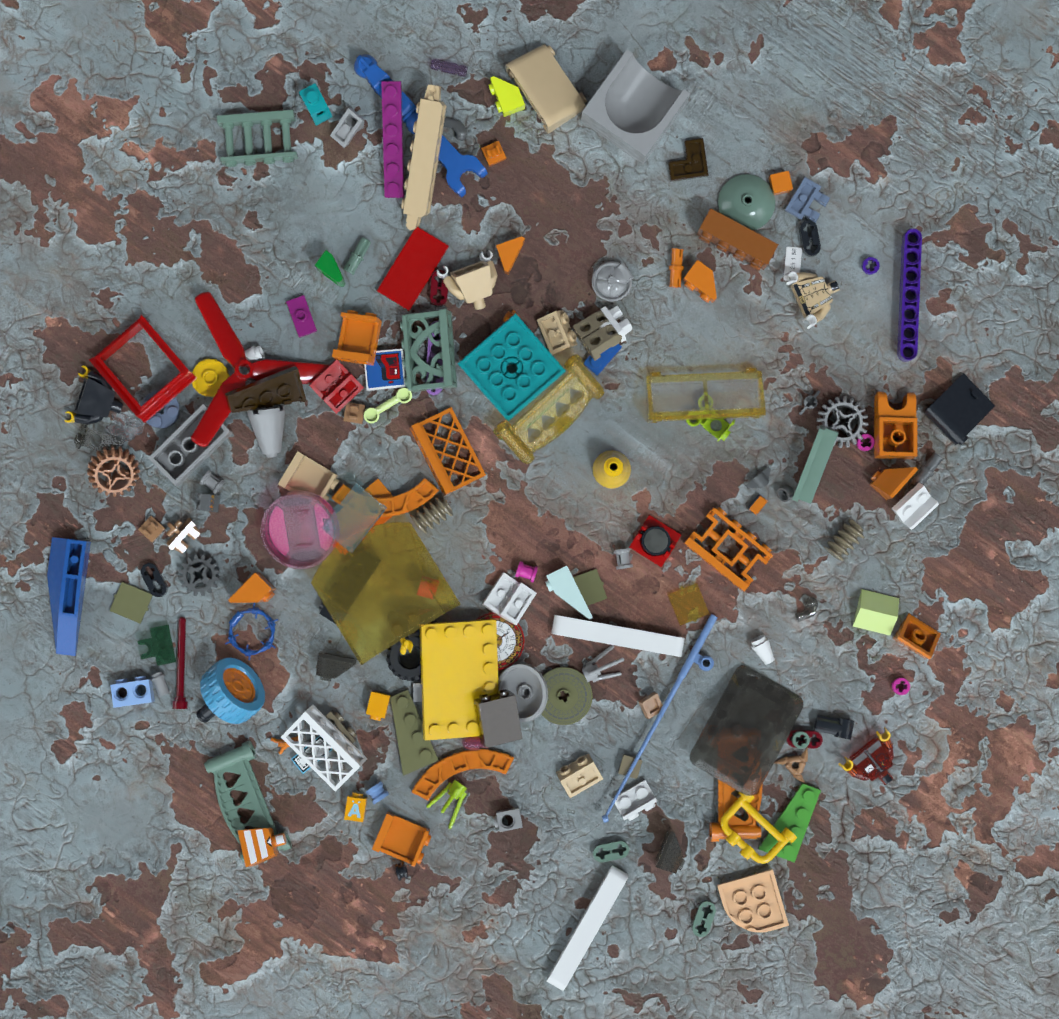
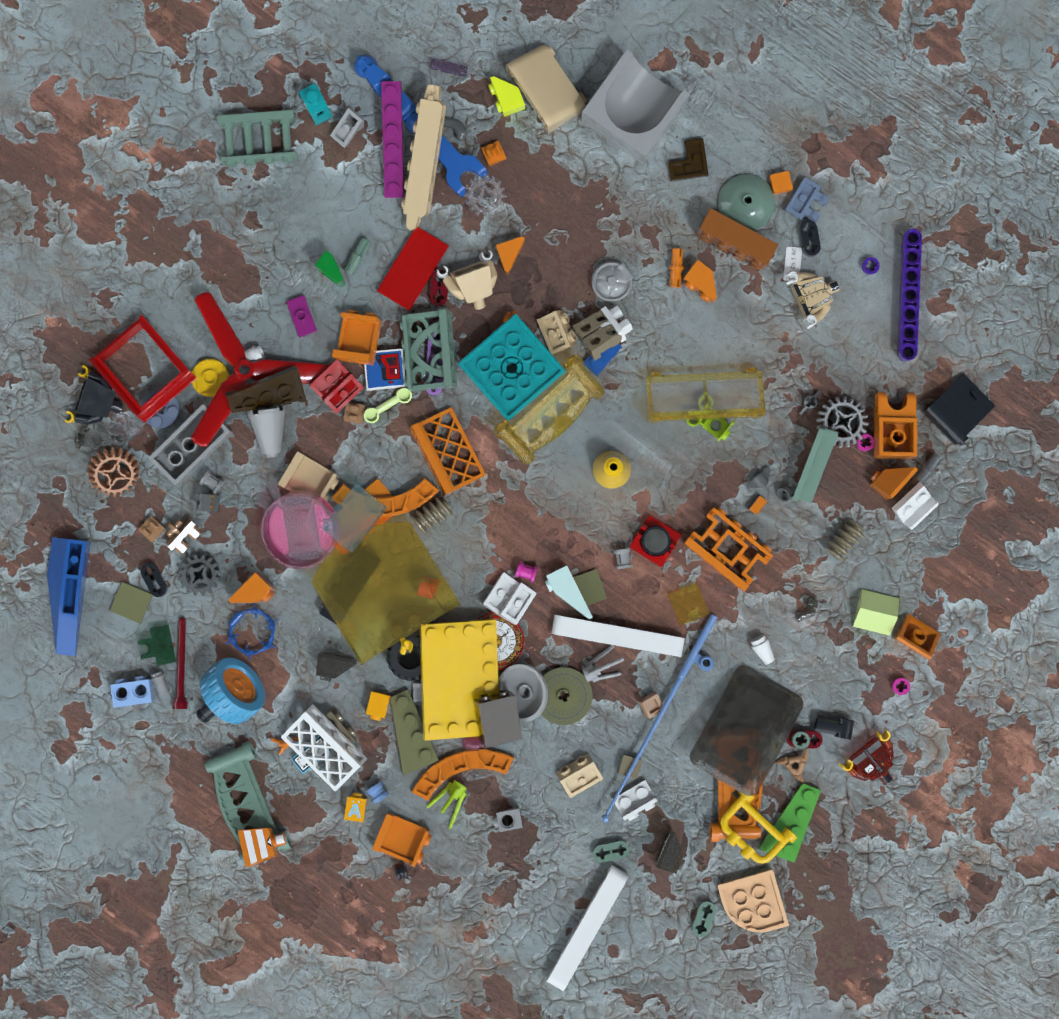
none -> clear gear [464,174,506,217]

